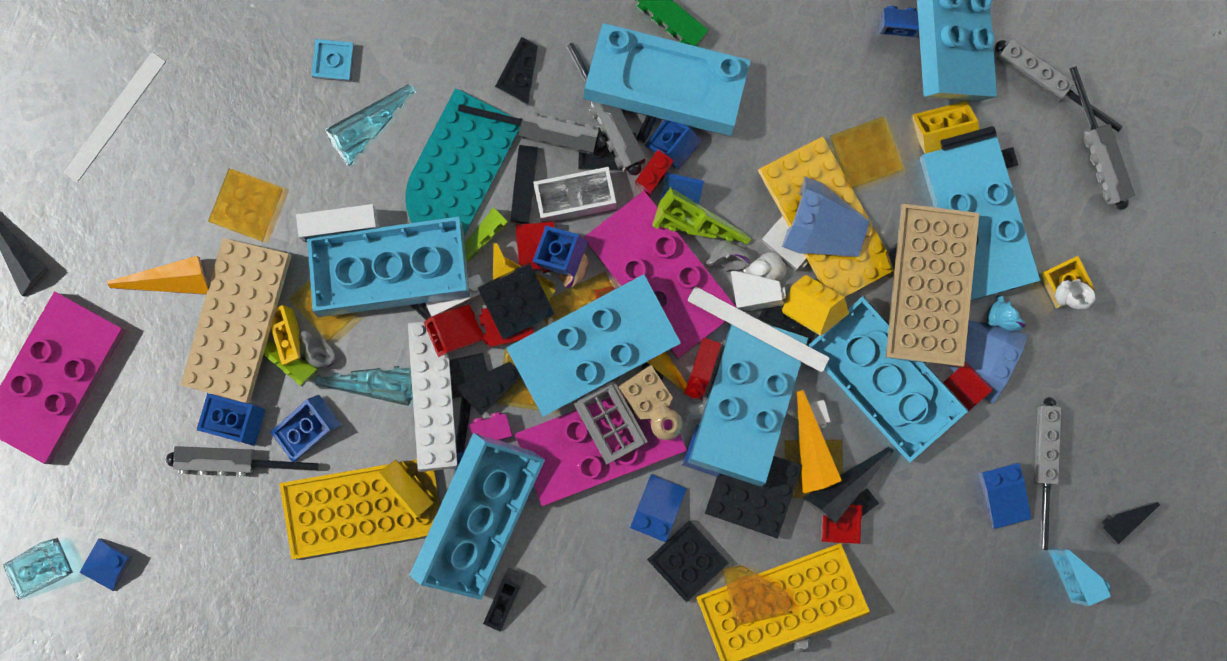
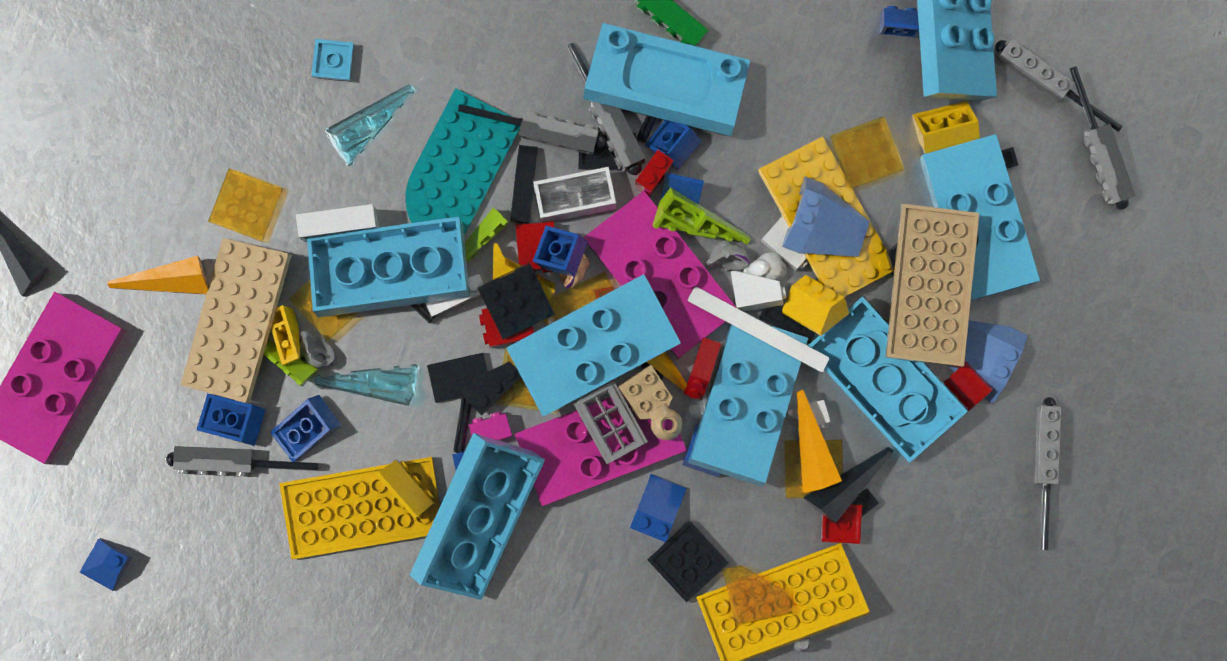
clear light blue slope [3,538,73,600] -> none
white sticker [64,52,165,182] -> none
white plate [408,322,458,472] -> none
red brick [424,304,484,357] -> none
black slope [483,567,526,632] -> none
black wing [494,37,538,106] -> none
black plate [704,456,802,539] -> none
black axle [940,126,997,151] -> none
blue slope [978,463,1031,529] -> none
medium azure hair [987,295,1026,331] -> none
yellow brick [1039,256,1095,308] -> none
medium azure slope [1048,548,1111,606] -> none
white hair [1055,279,1095,310] -> none
black slope [1099,502,1160,544] -> none

